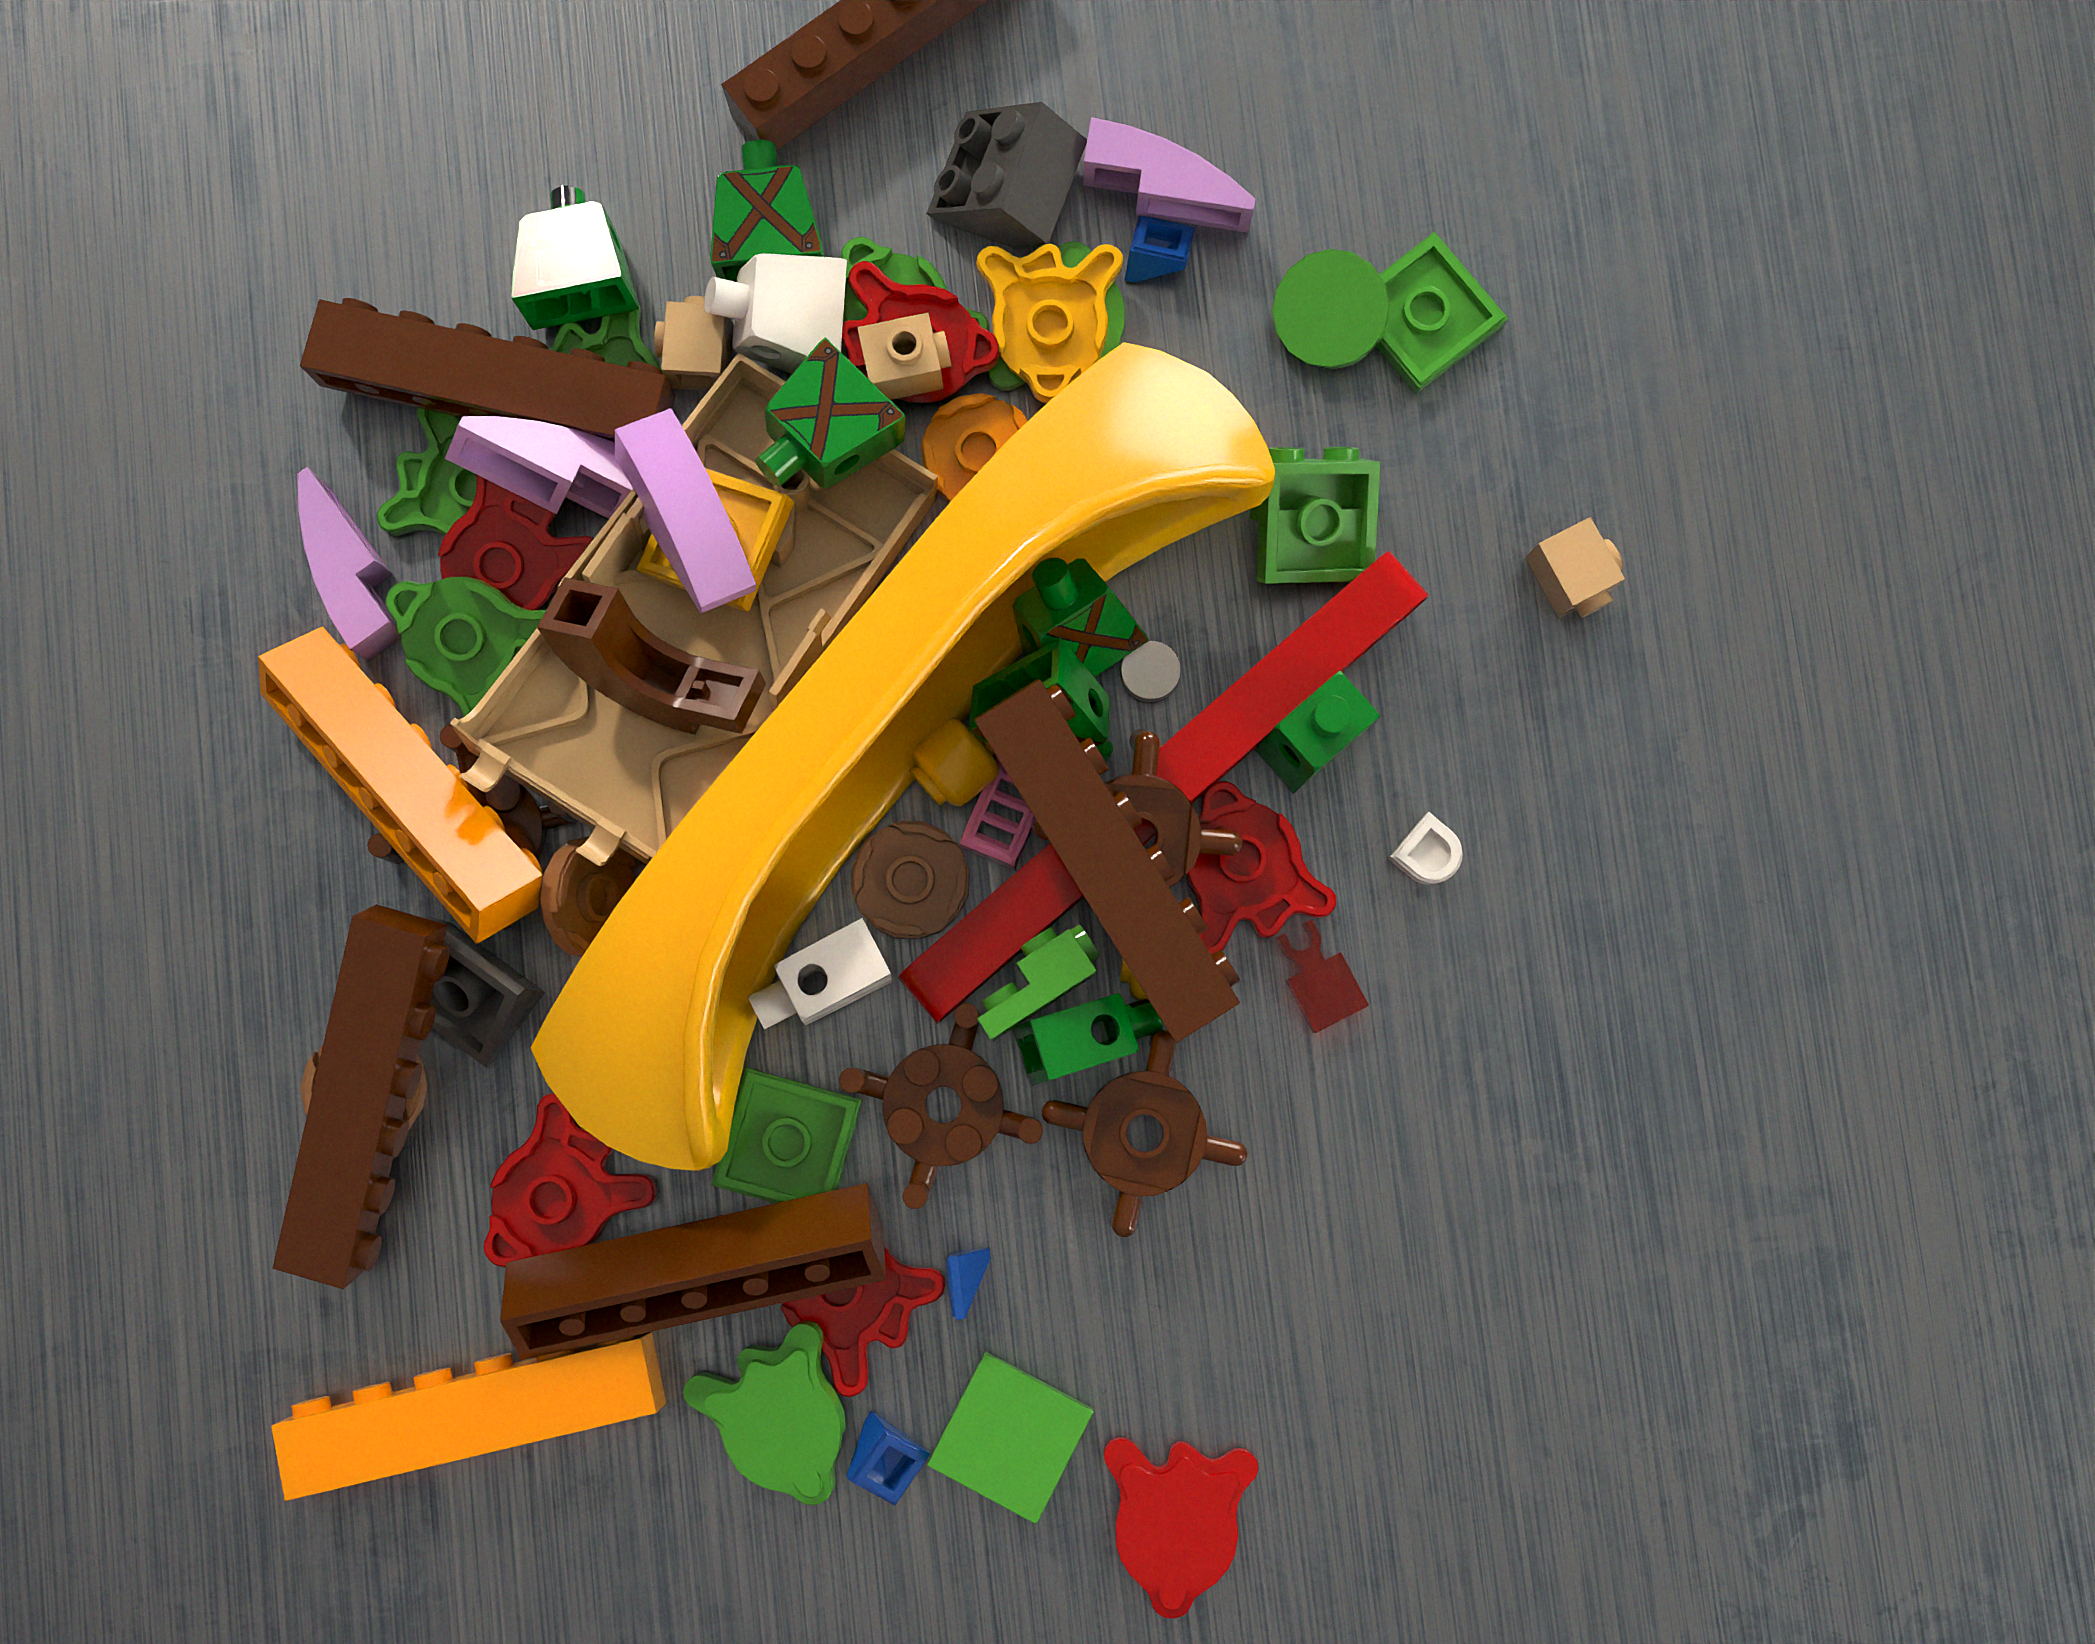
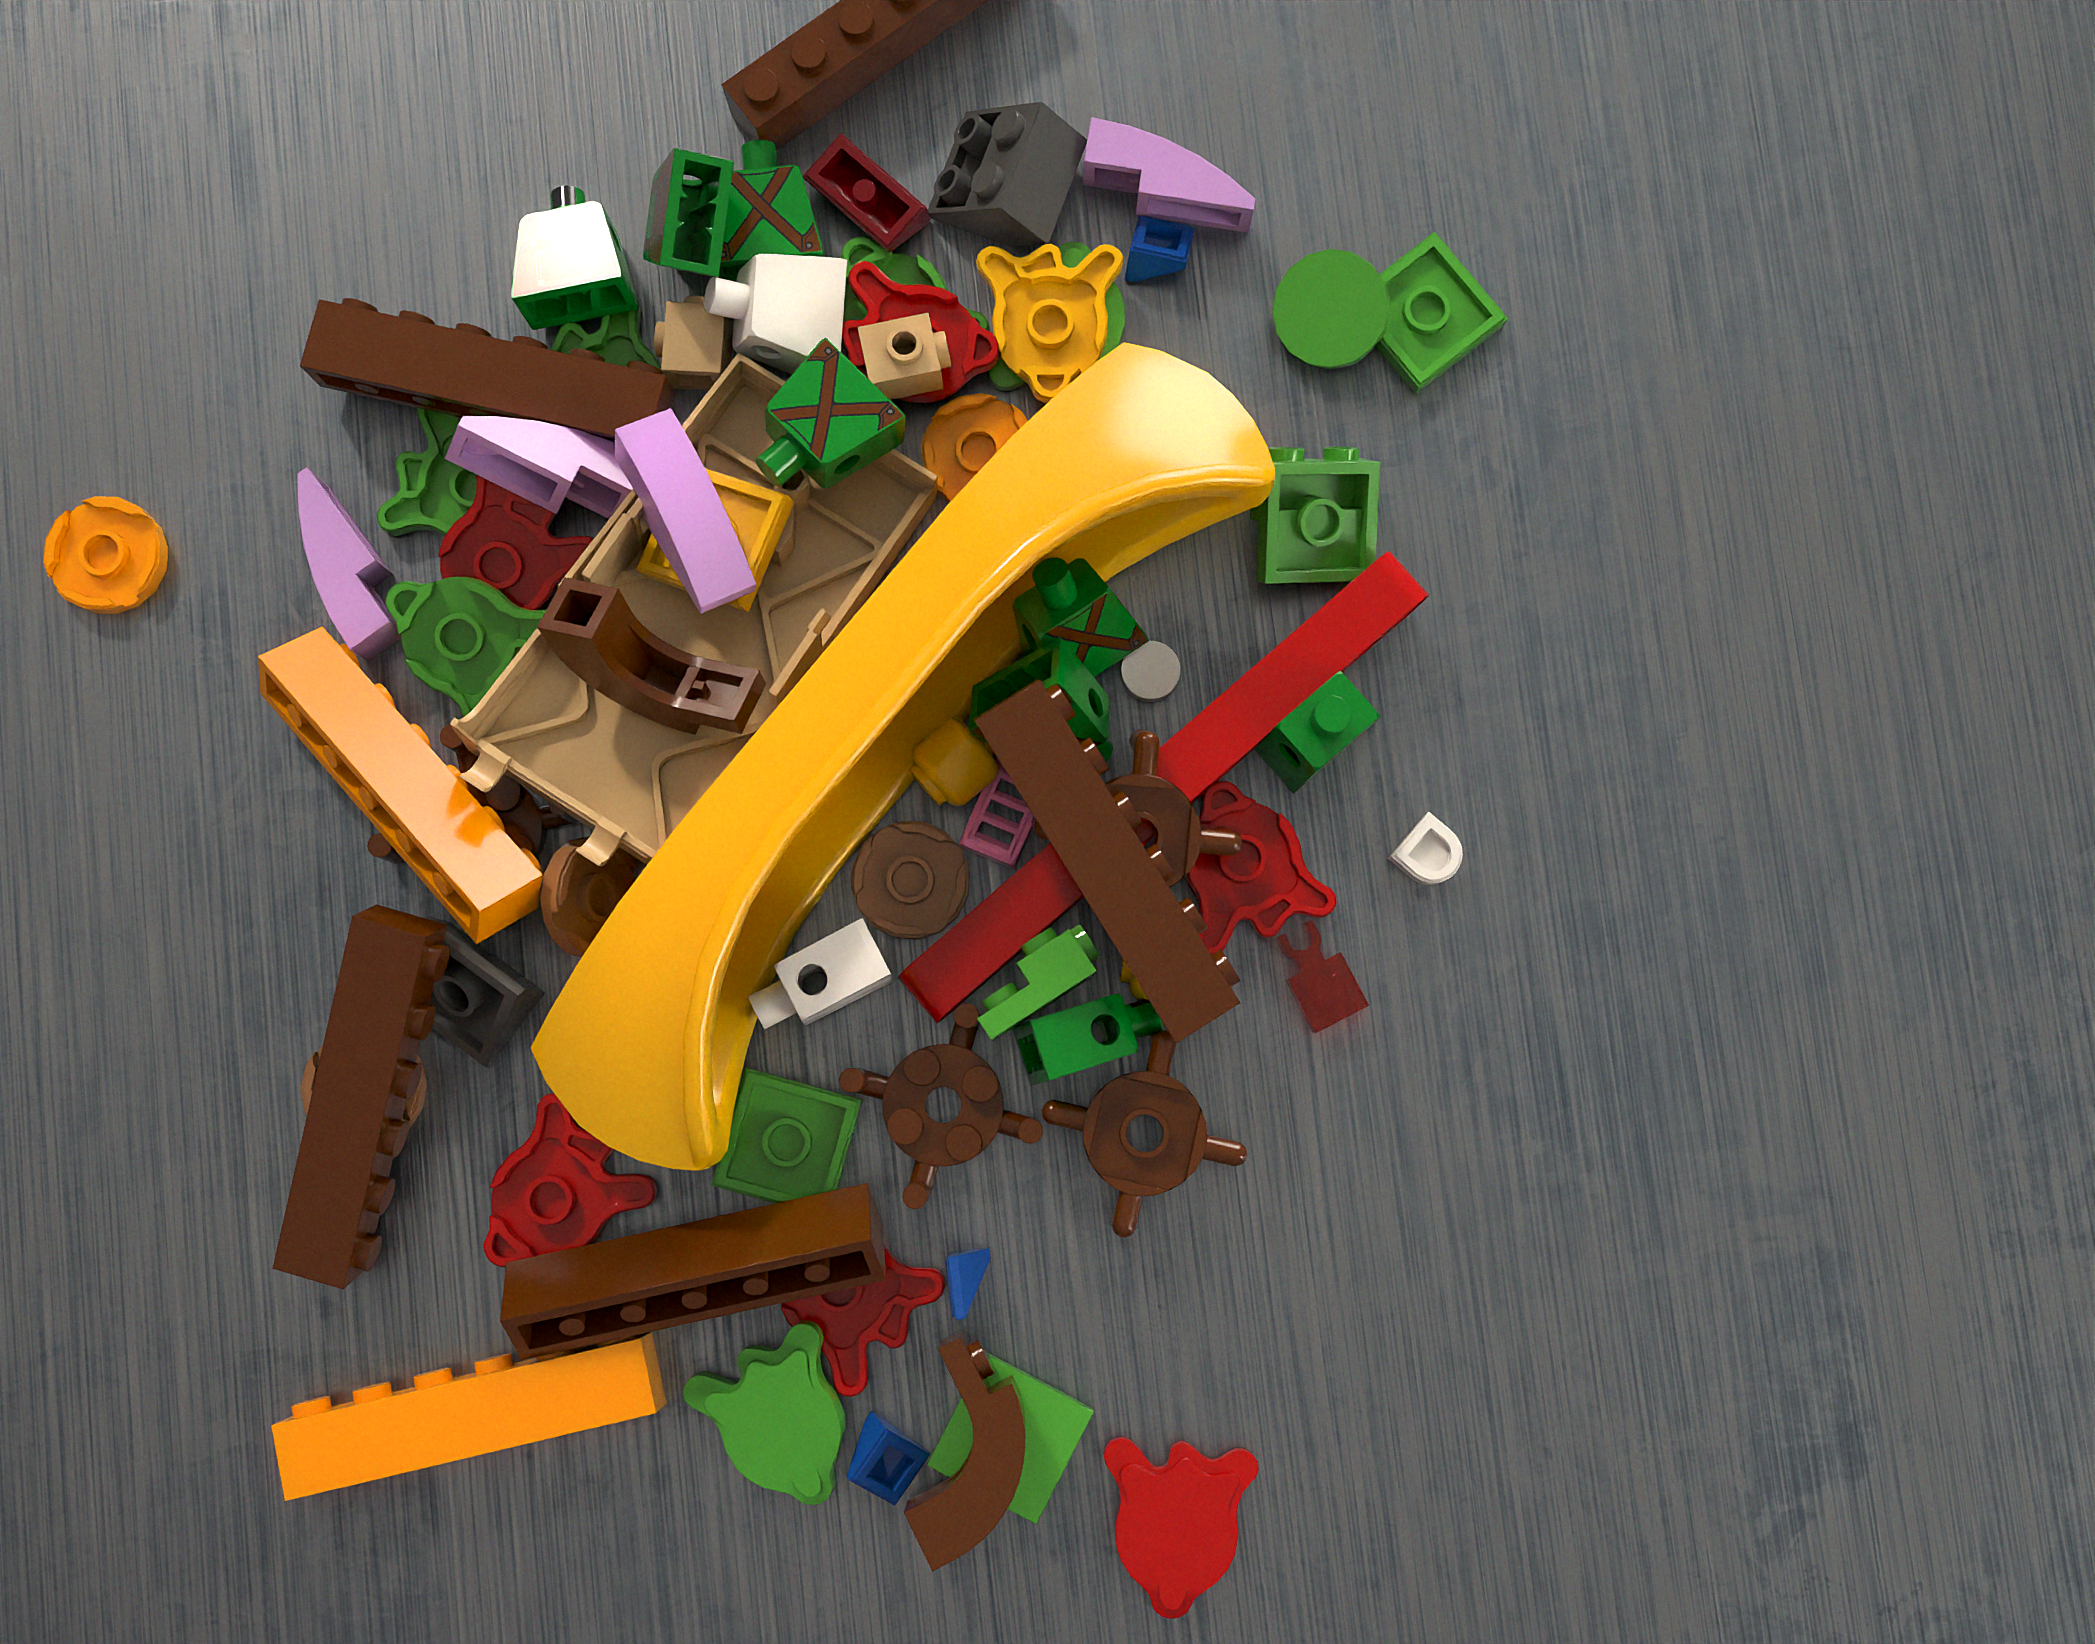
tan brick [1525,517,1625,618] -> none
none -> light orange tile [43,496,169,614]
none -> green torso [643,148,734,278]
none -> dark red slope [803,133,931,253]
none -> reddish brown arch [904,1330,1026,1572]

